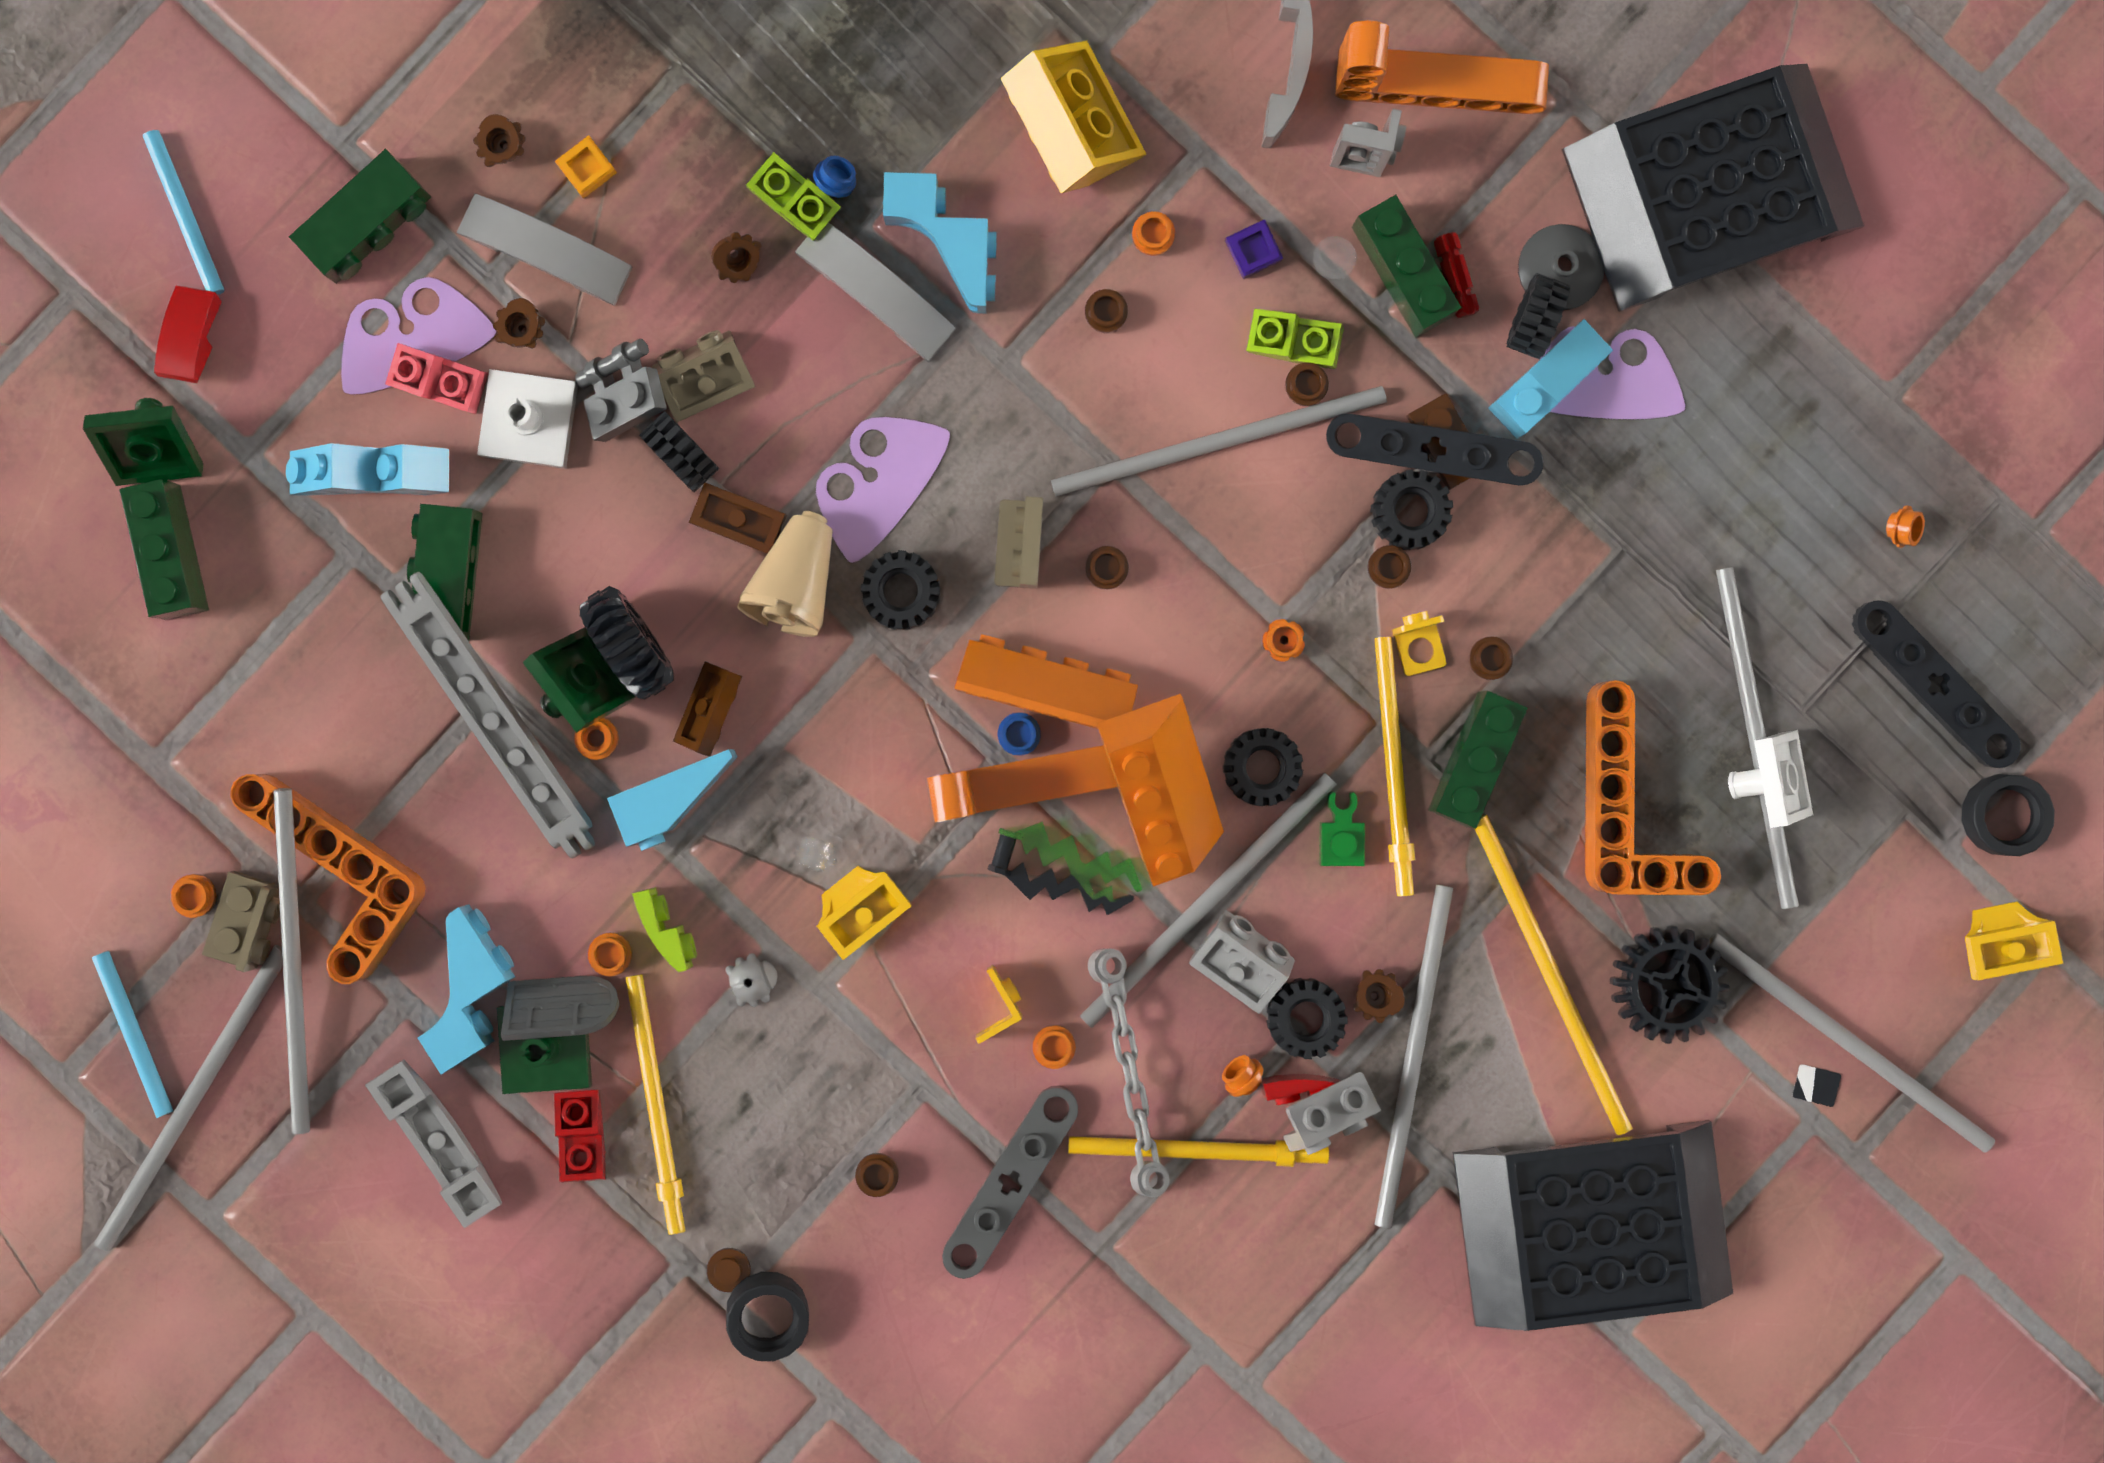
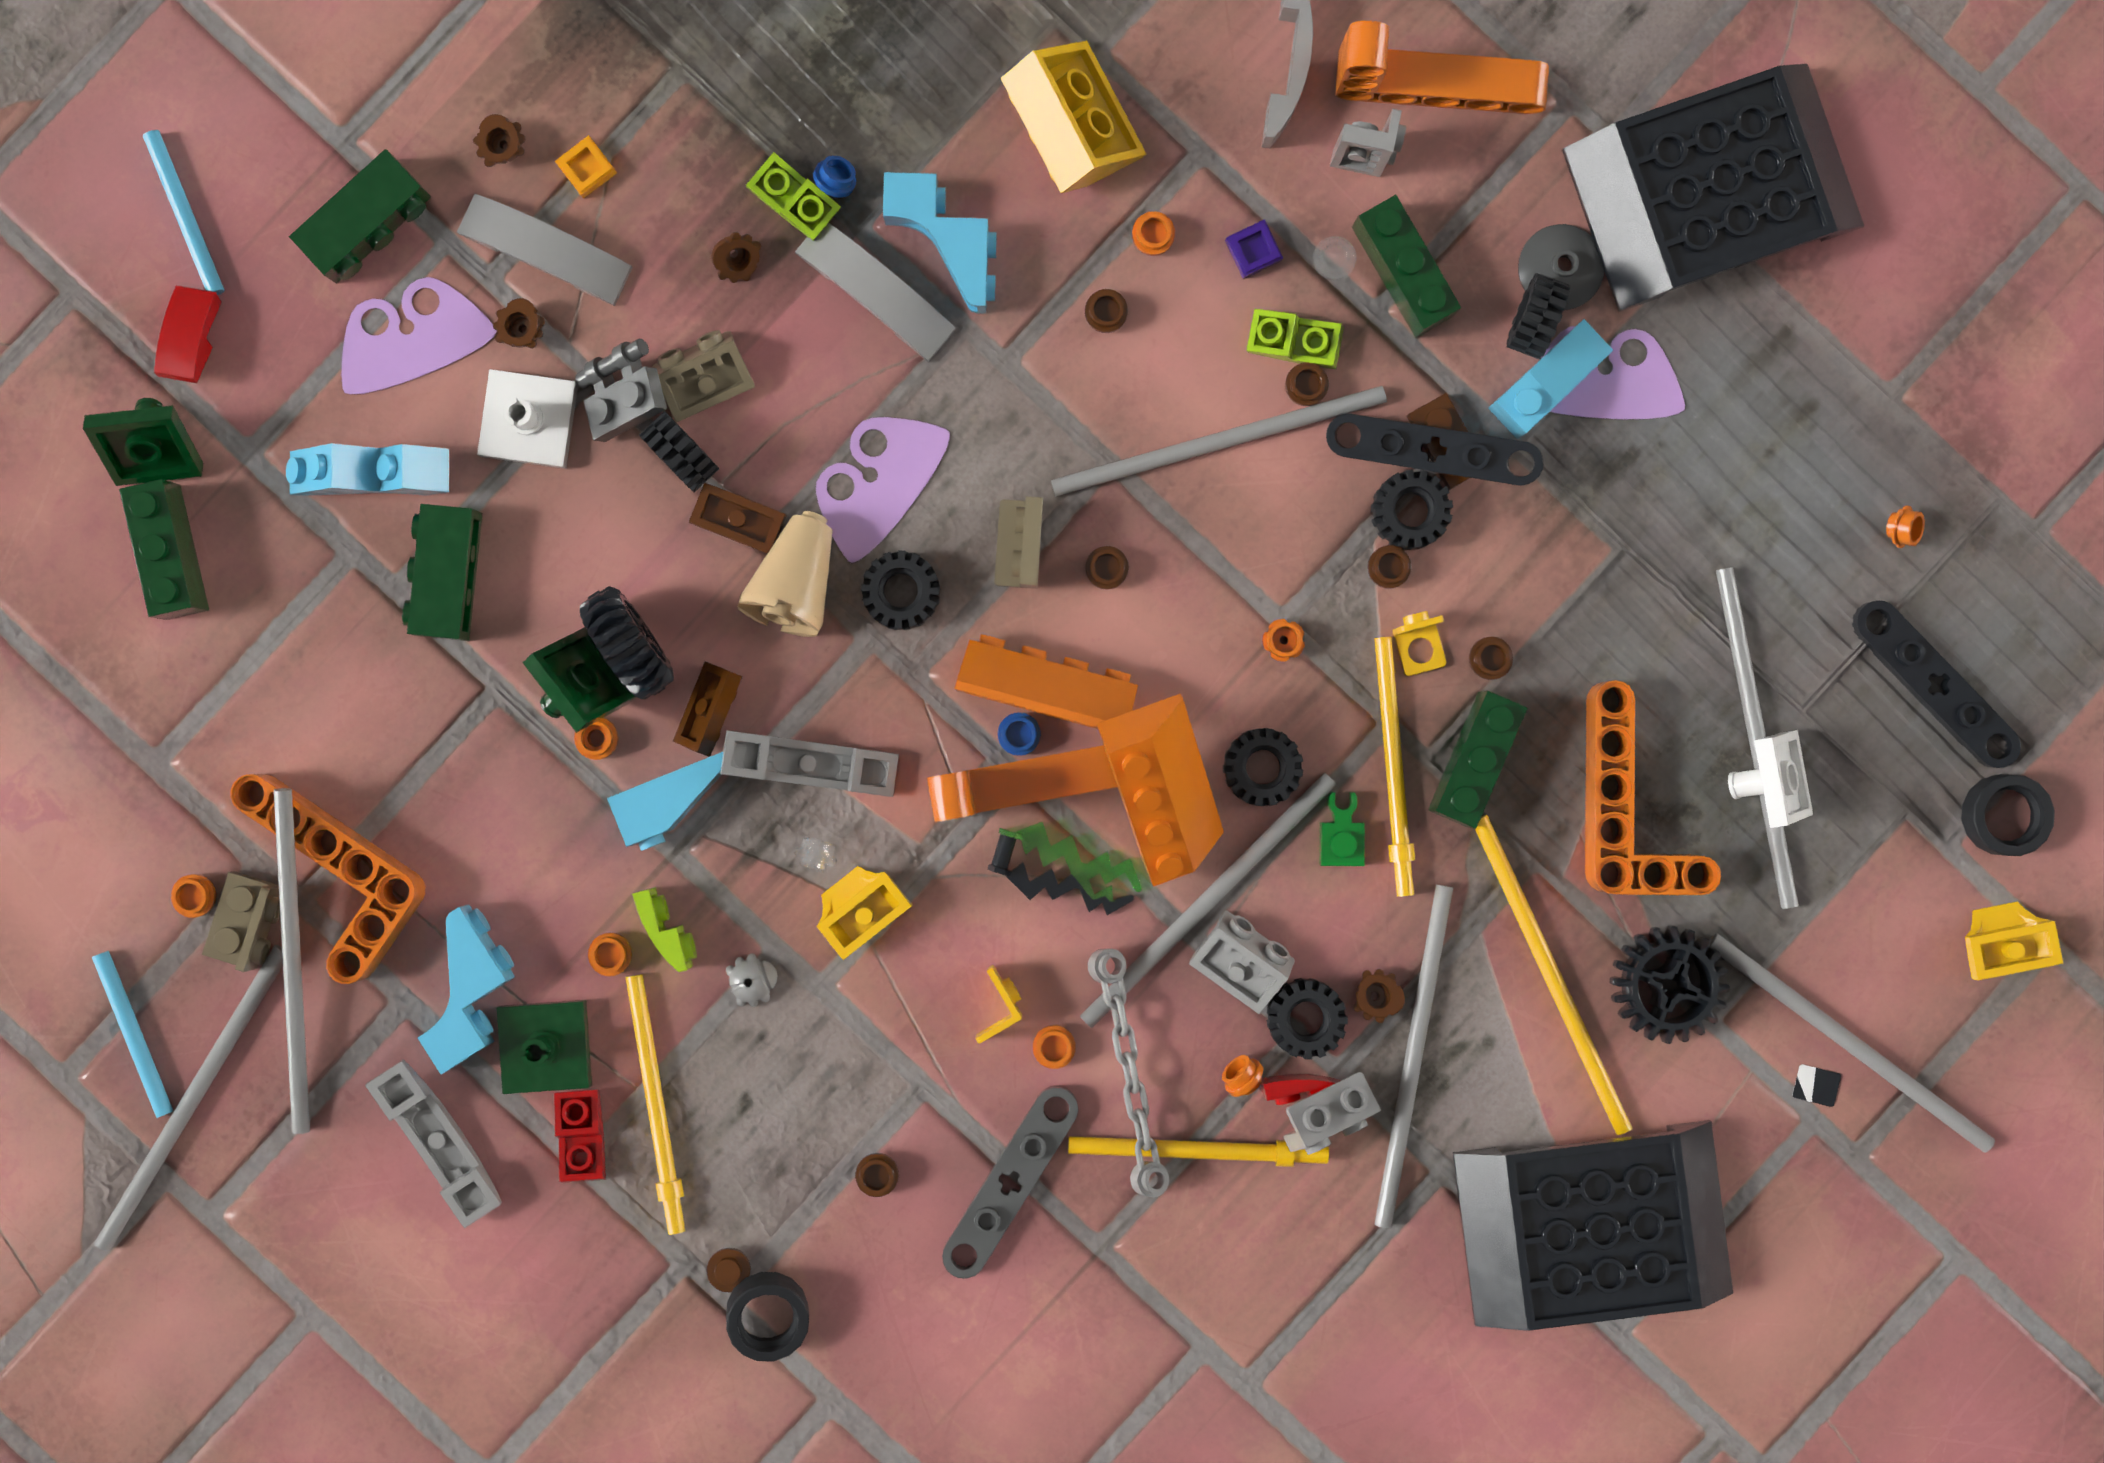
light grey hinge [381,572,595,859] -> none
coral slope [385,343,489,414] -> none
dark grey window [501,976,619,1041] -> none
red axle [1434,232,1479,318] -> none
none -> light grey slope [720,730,899,797]

